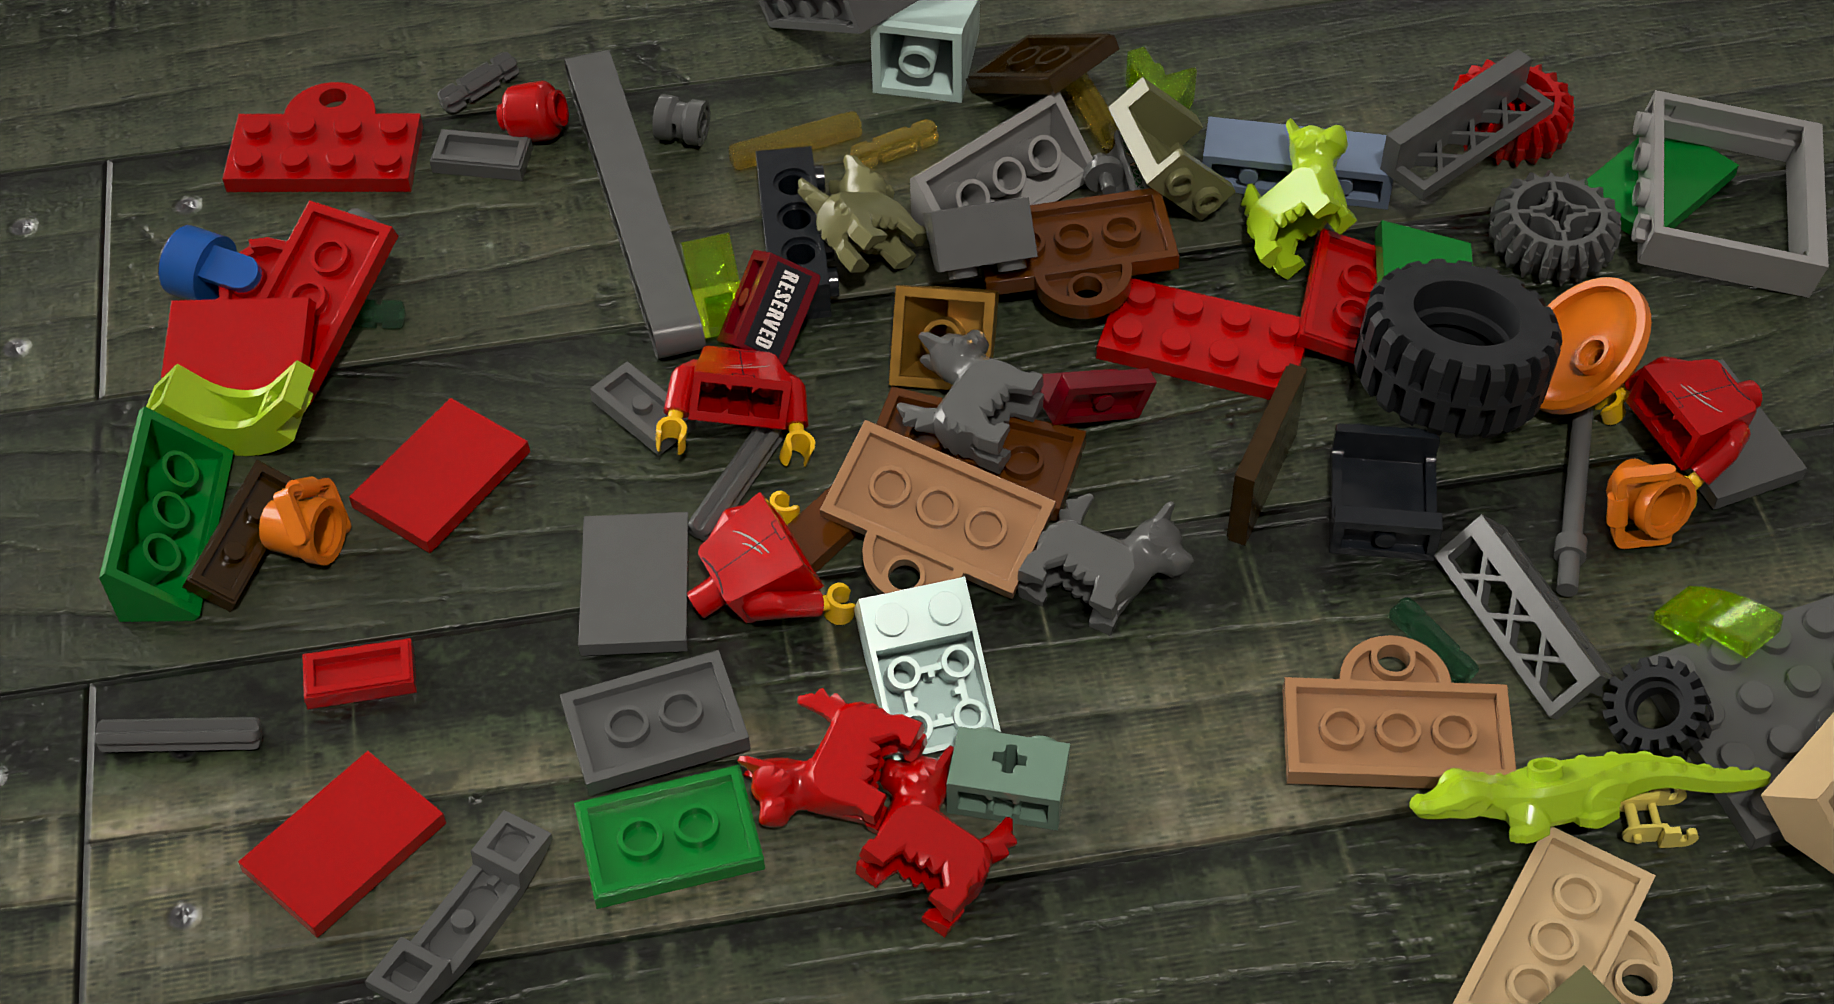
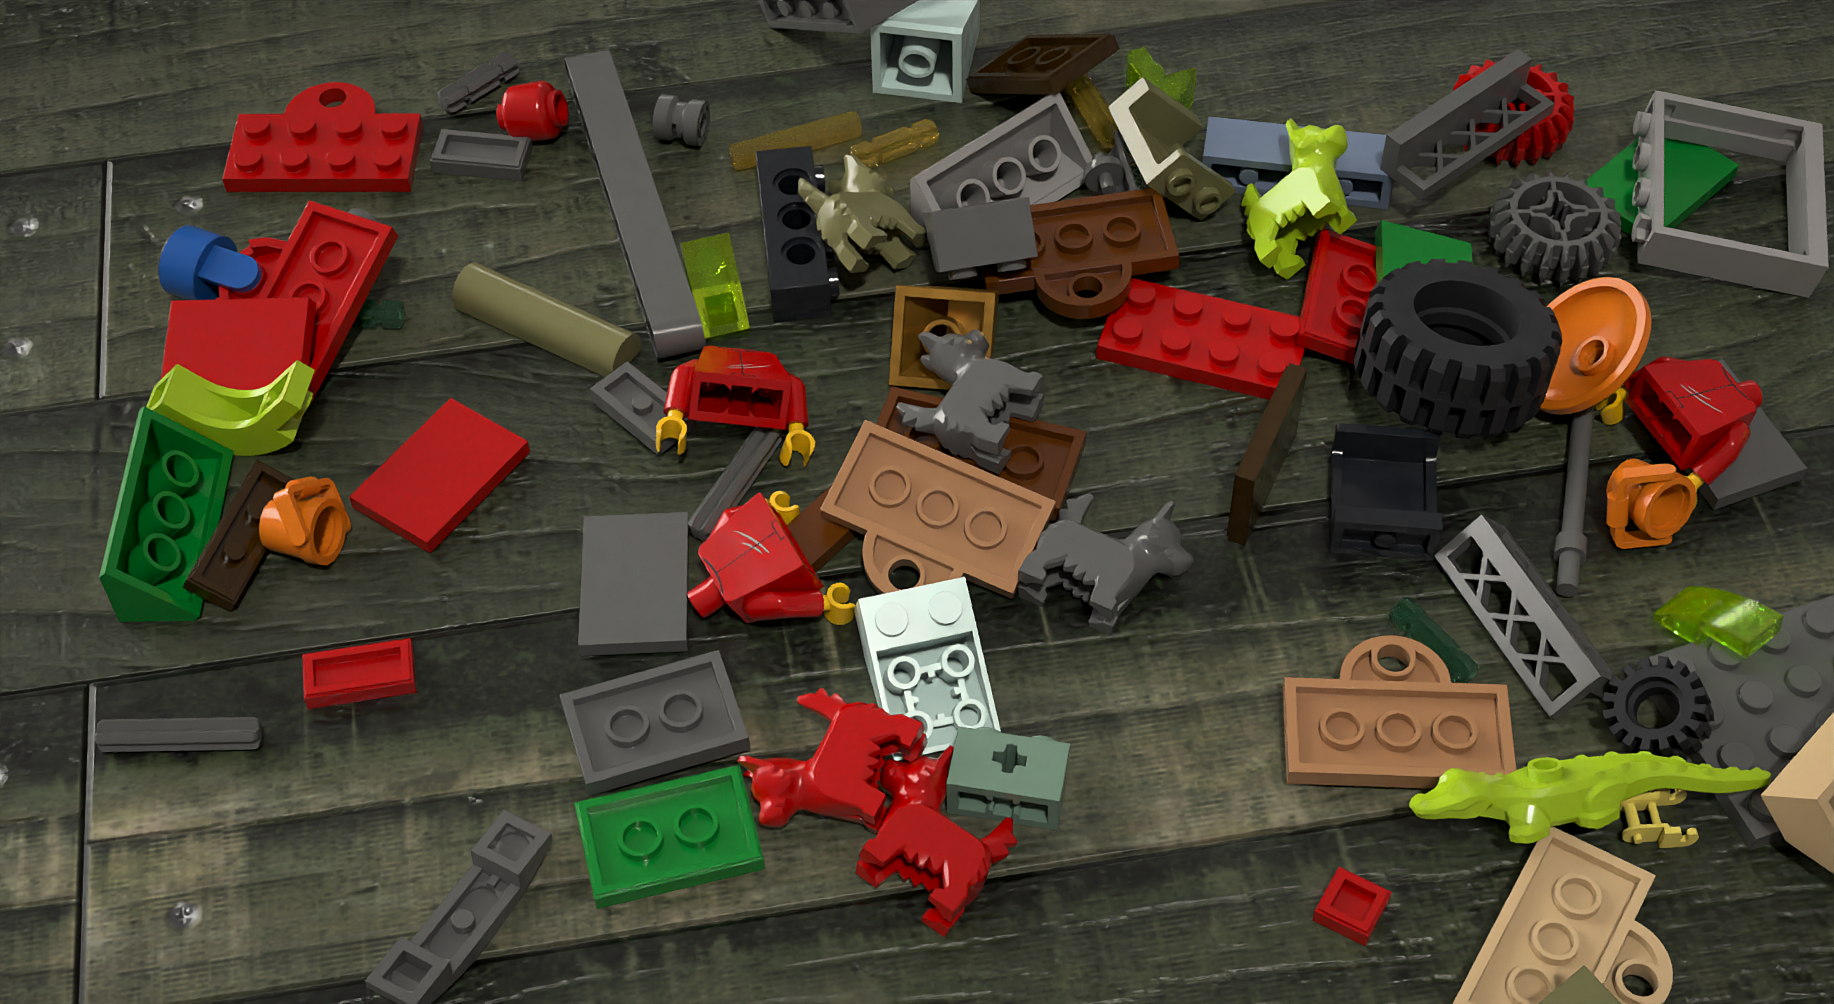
red tile [238,751,446,938] -> none
panel [717,250,821,365] -> none
dark red panel [1040,368,1157,425] -> none
none -> olive brick [452,262,642,377]
none -> red tile [1312,867,1392,947]

